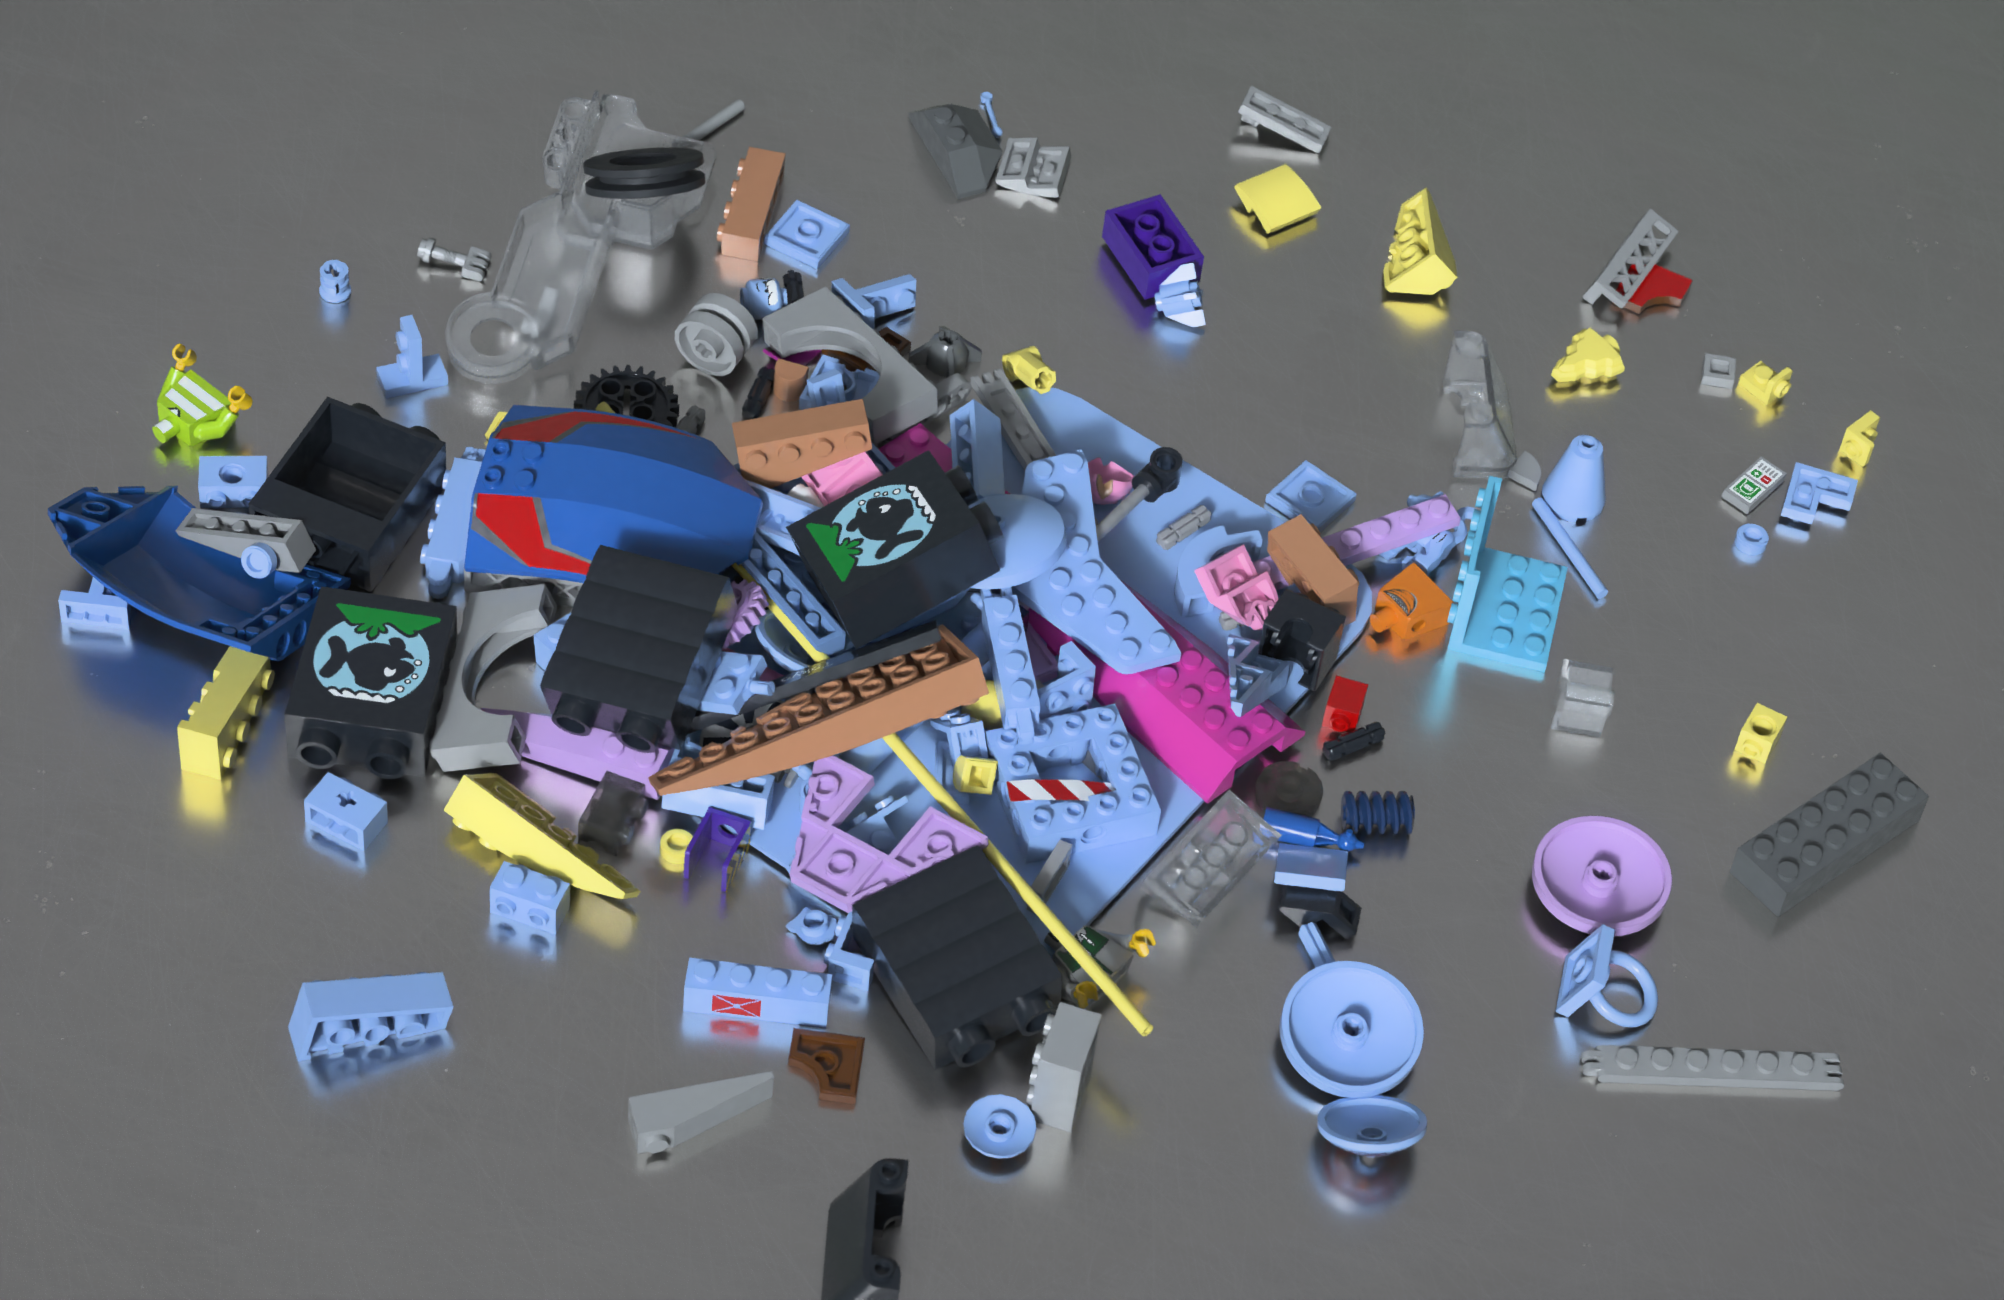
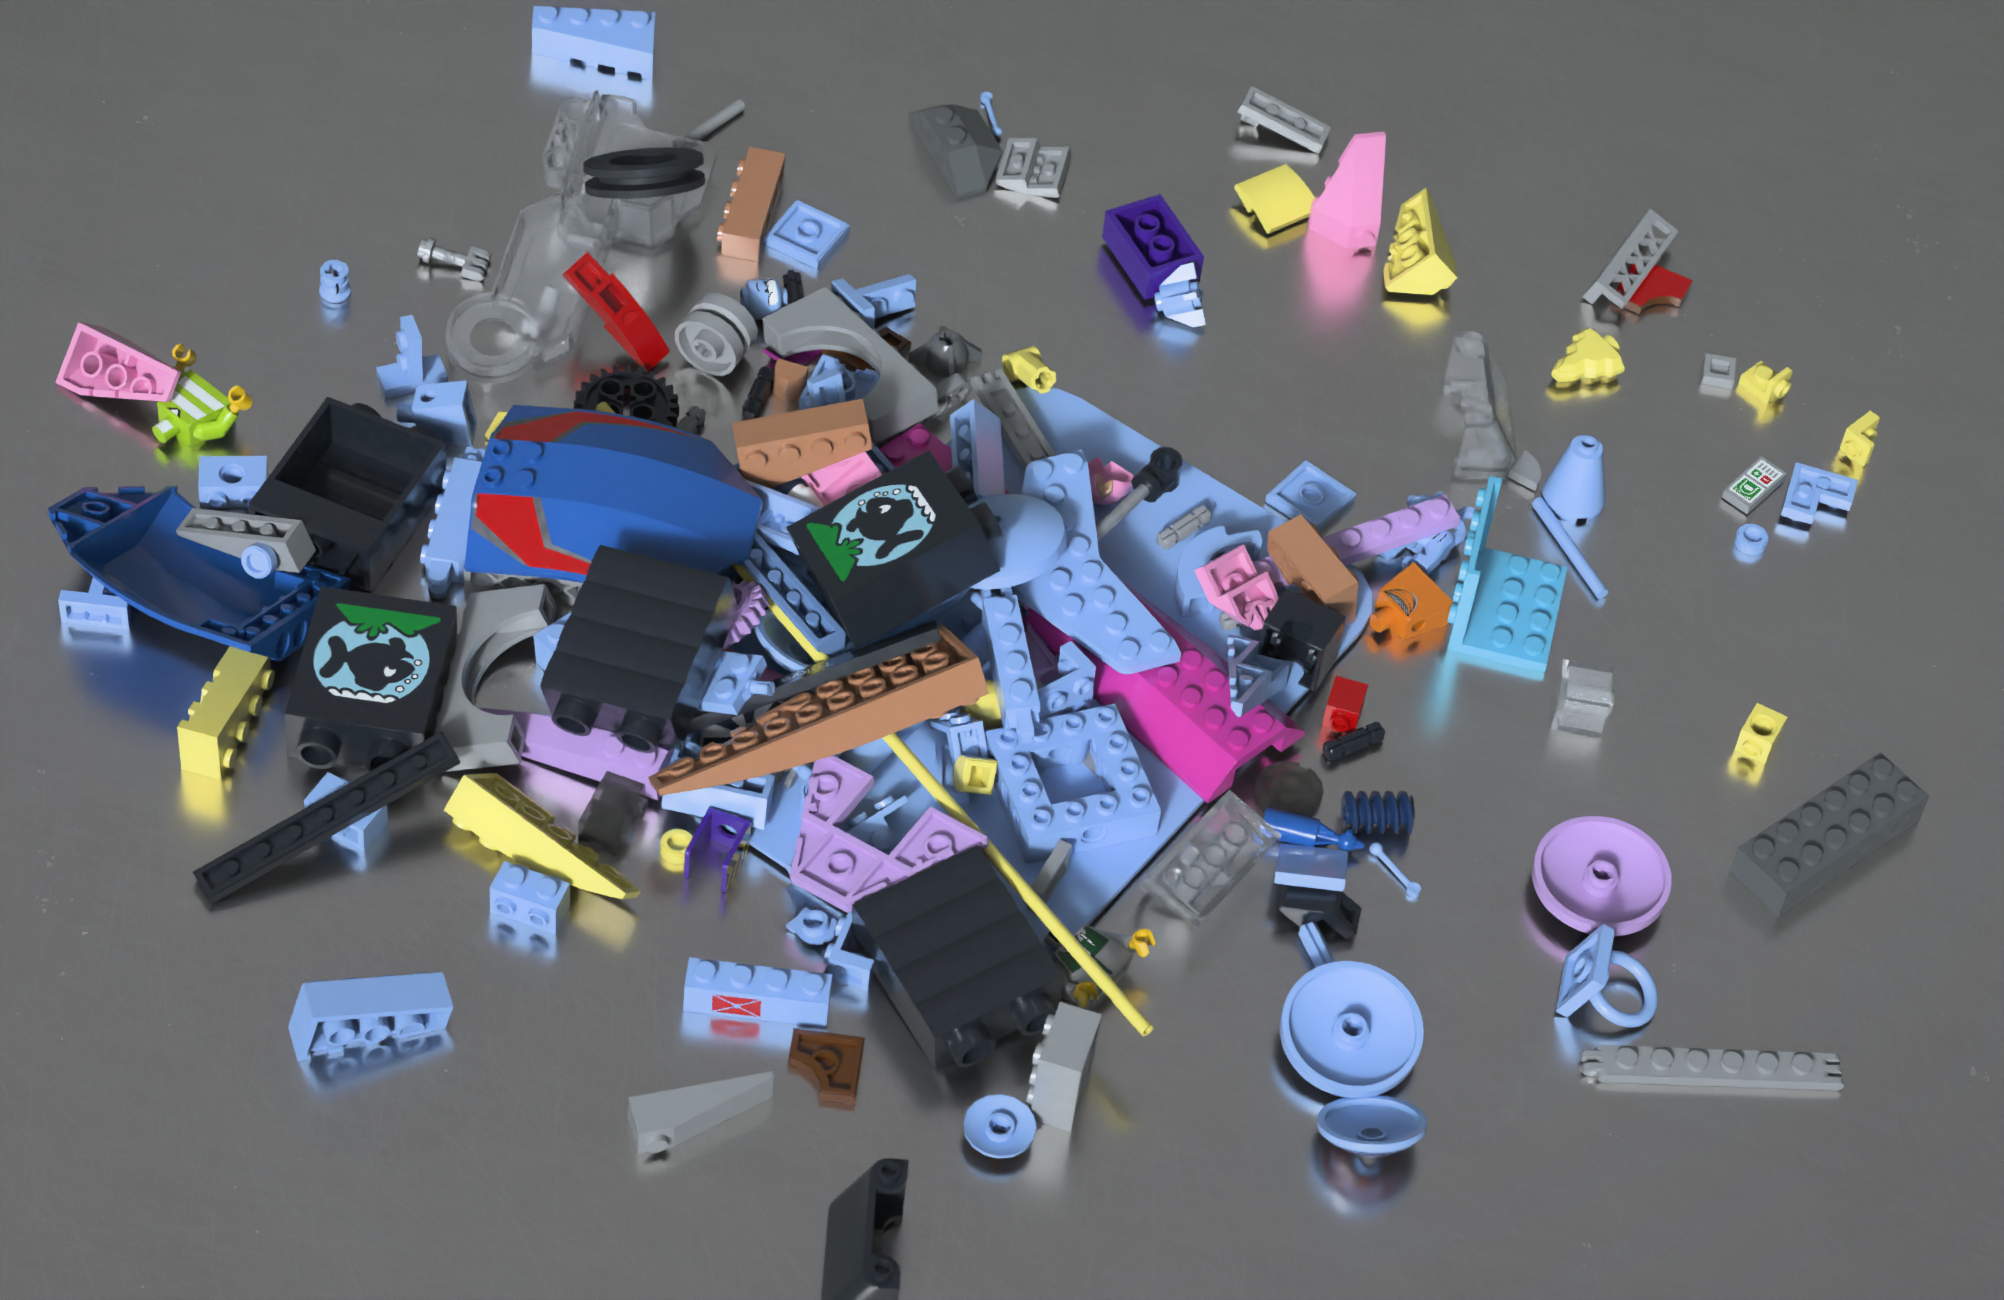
sticker [1006,779,1115,802] -> none
none -> bright pink wedge [55,322,181,402]
none -> black tile [193,731,460,904]
none -> light blue torso [397,381,477,447]
none -> light blue wedge [532,6,655,80]
none -> red slope [562,252,670,374]
none -> bright pink wedge [1308,132,1386,248]
none -> light blue hinge [1370,842,1421,897]

